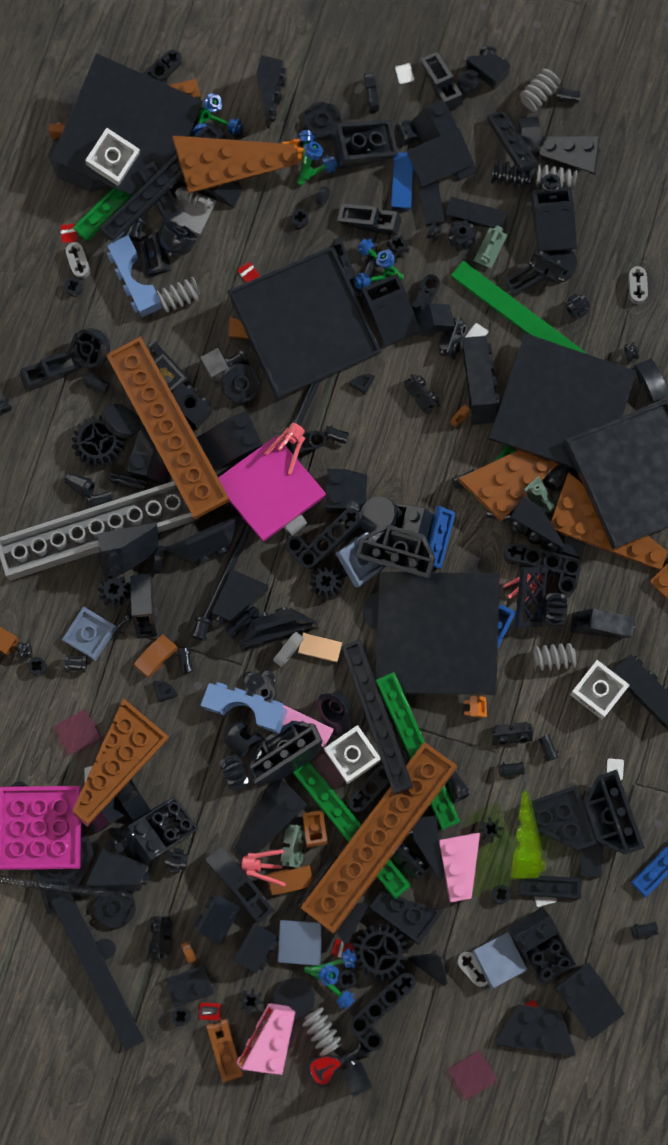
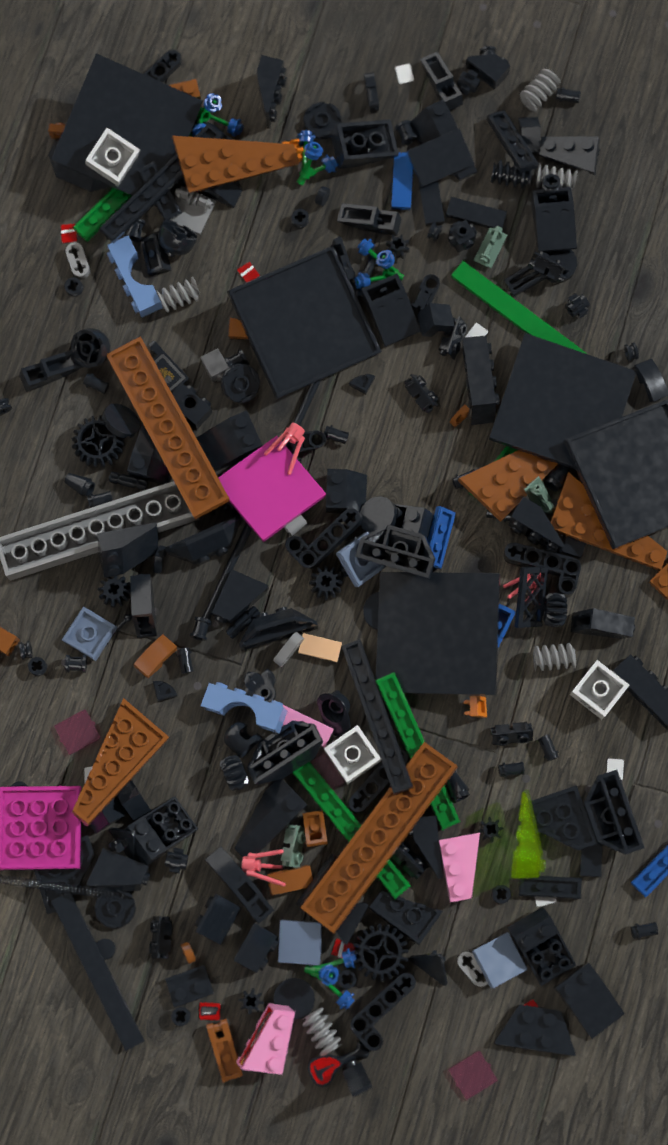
light grey beam [628,266,648,304] -> none

